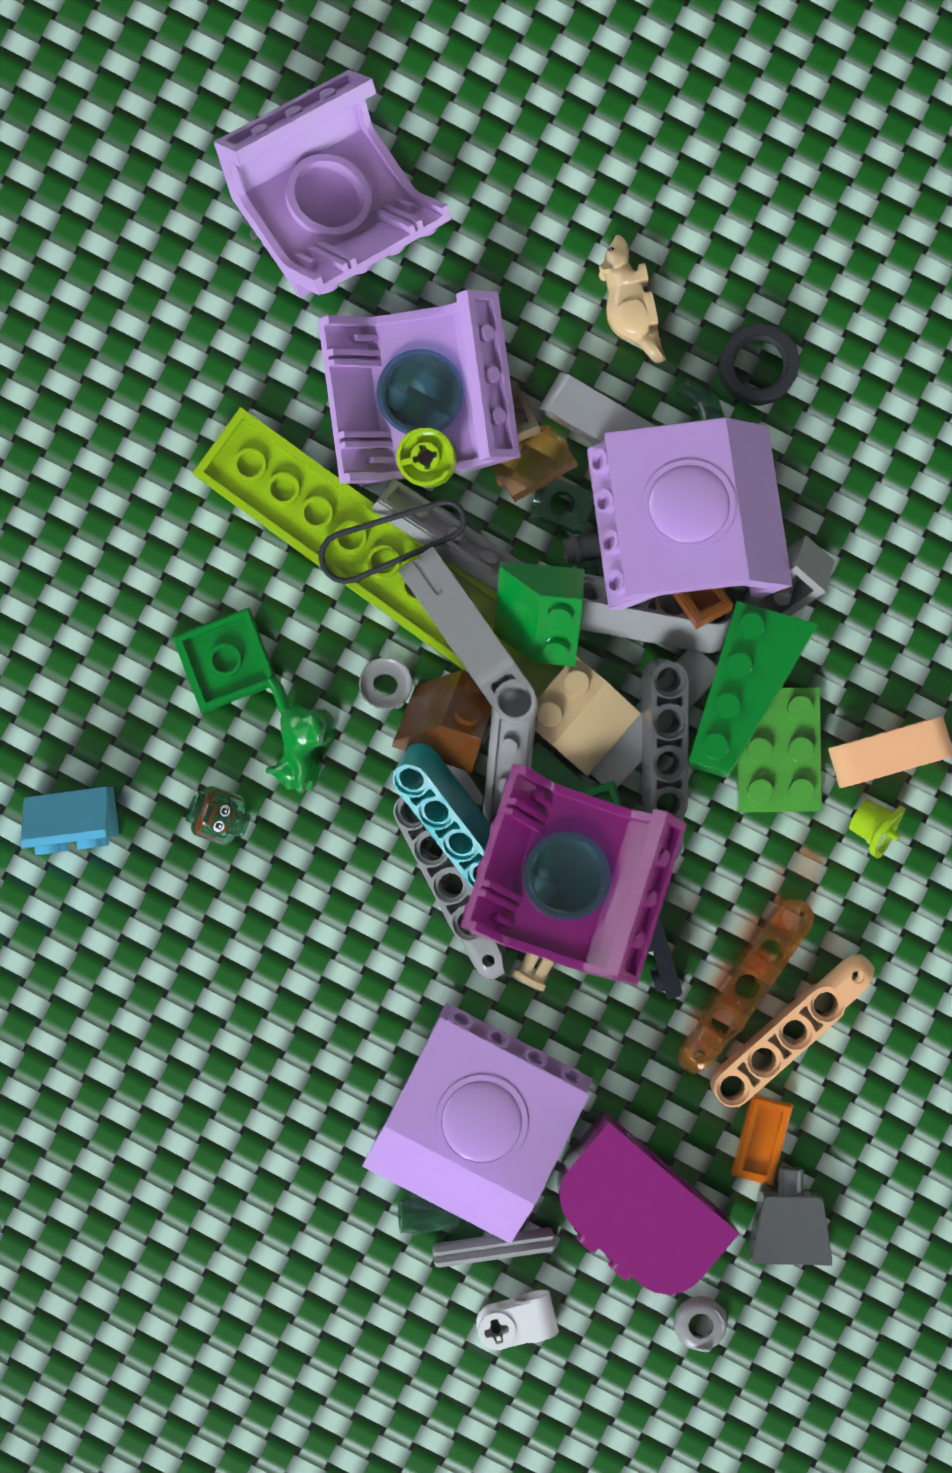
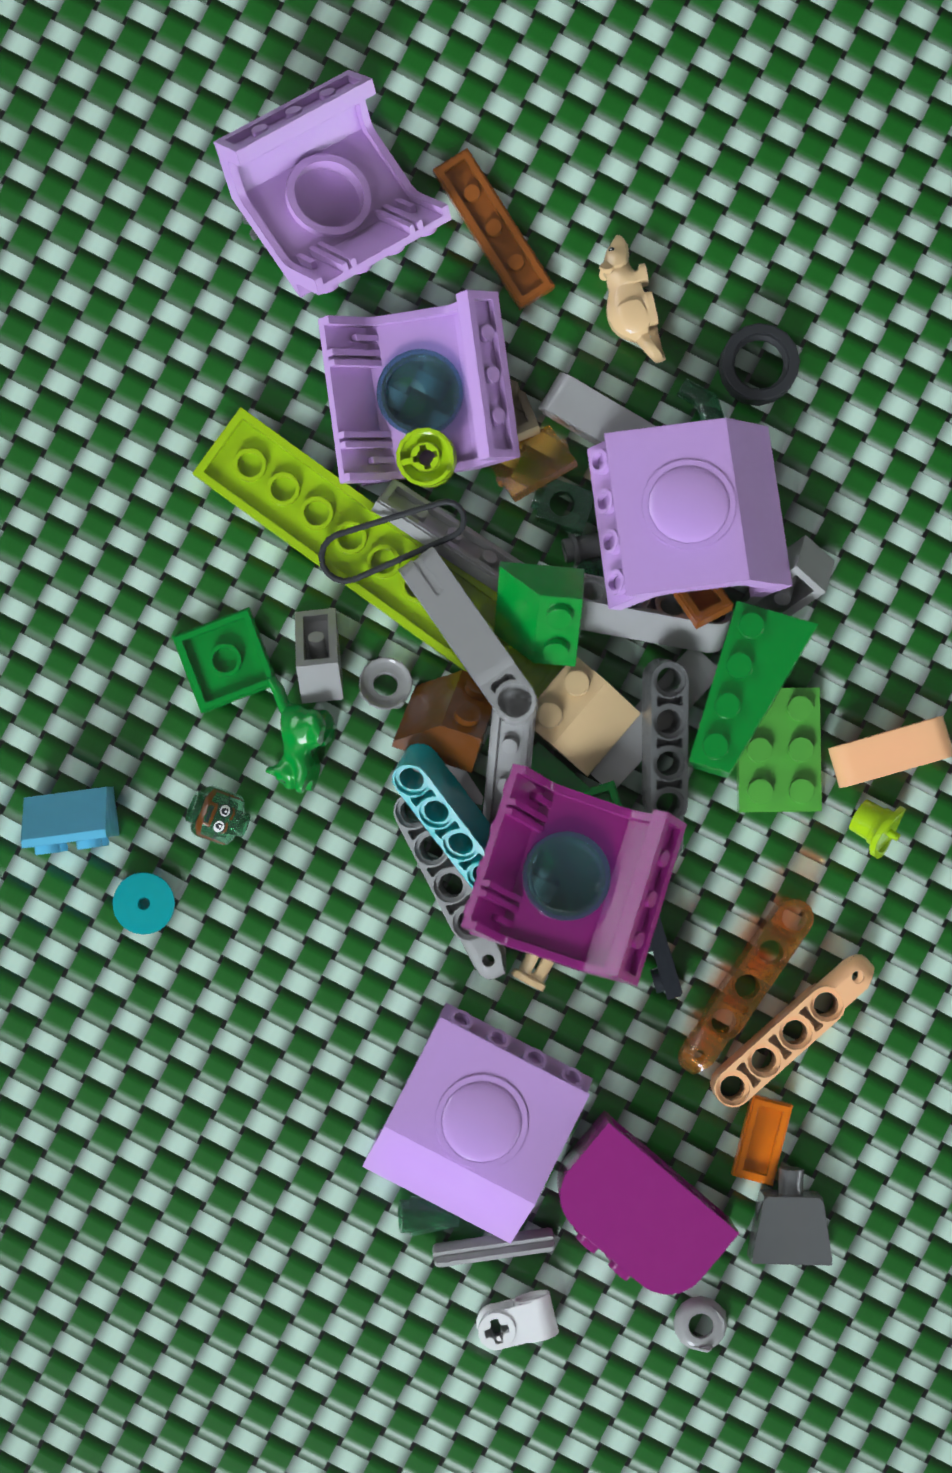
none -> teal piece [113,873,175,935]
none -> light grey slope [295,608,344,704]
none -> dark orange tile [433,148,555,310]

